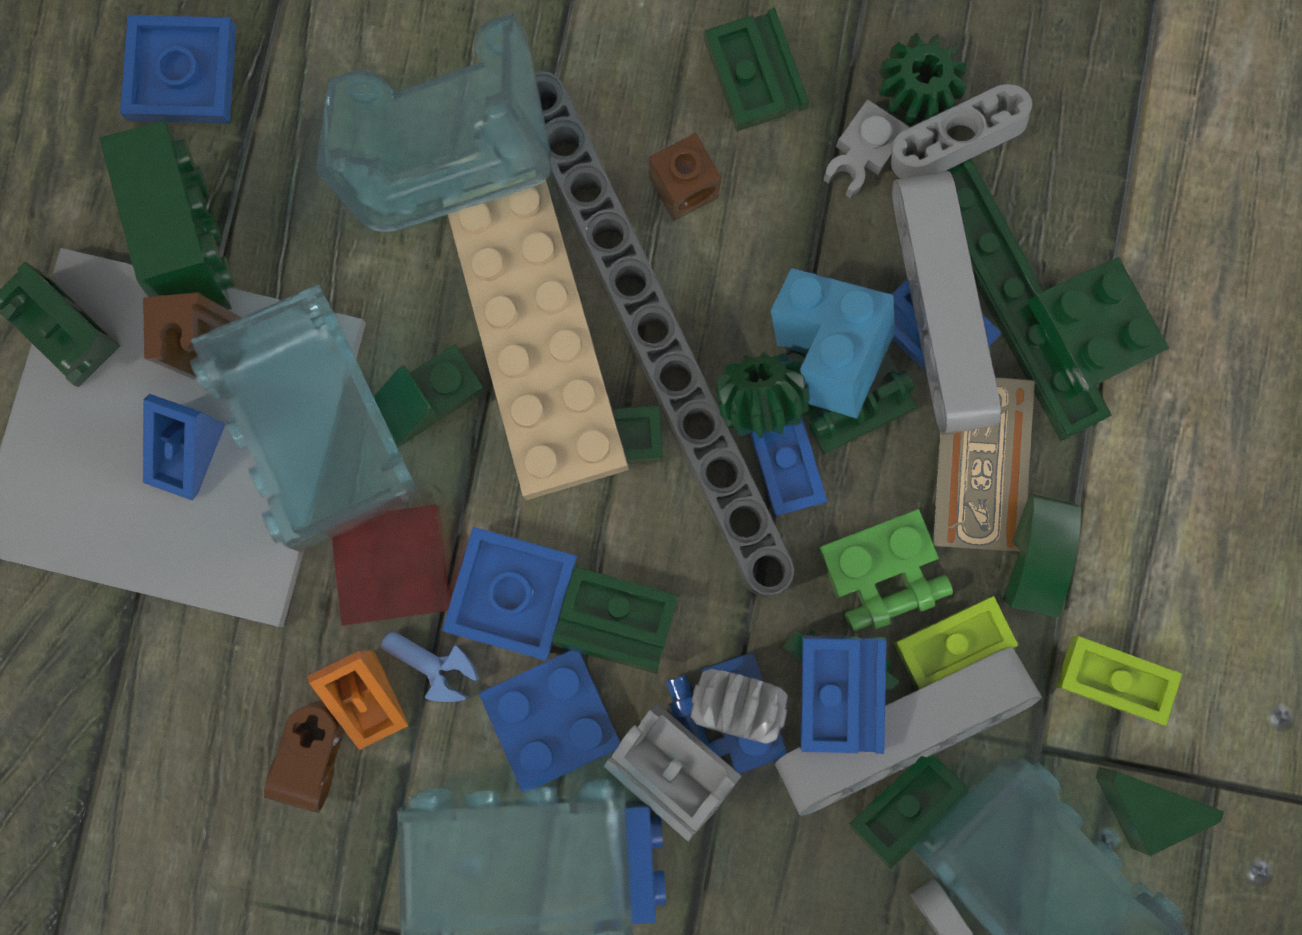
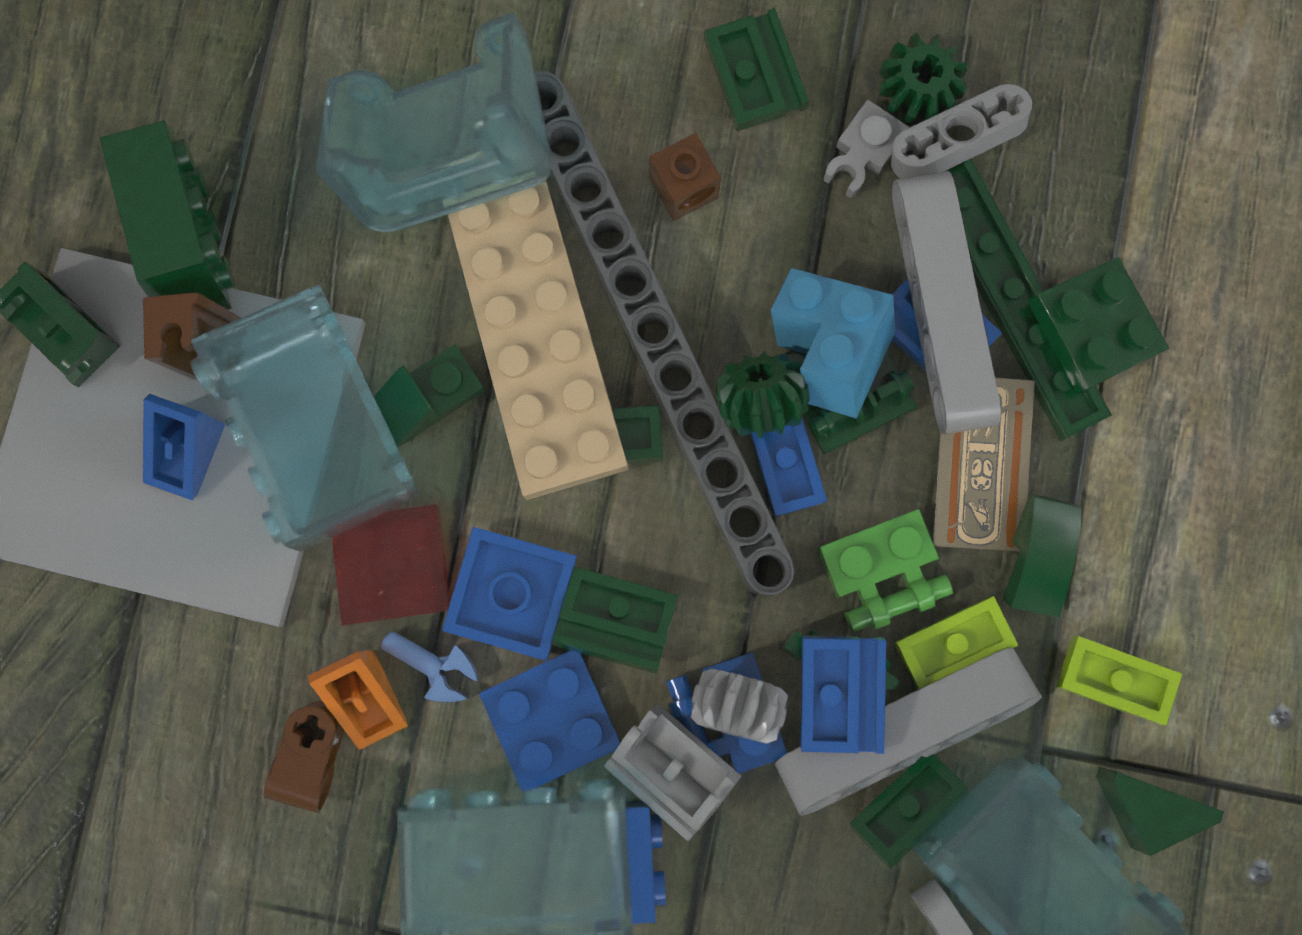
blue plate [120,15,236,124] -> none

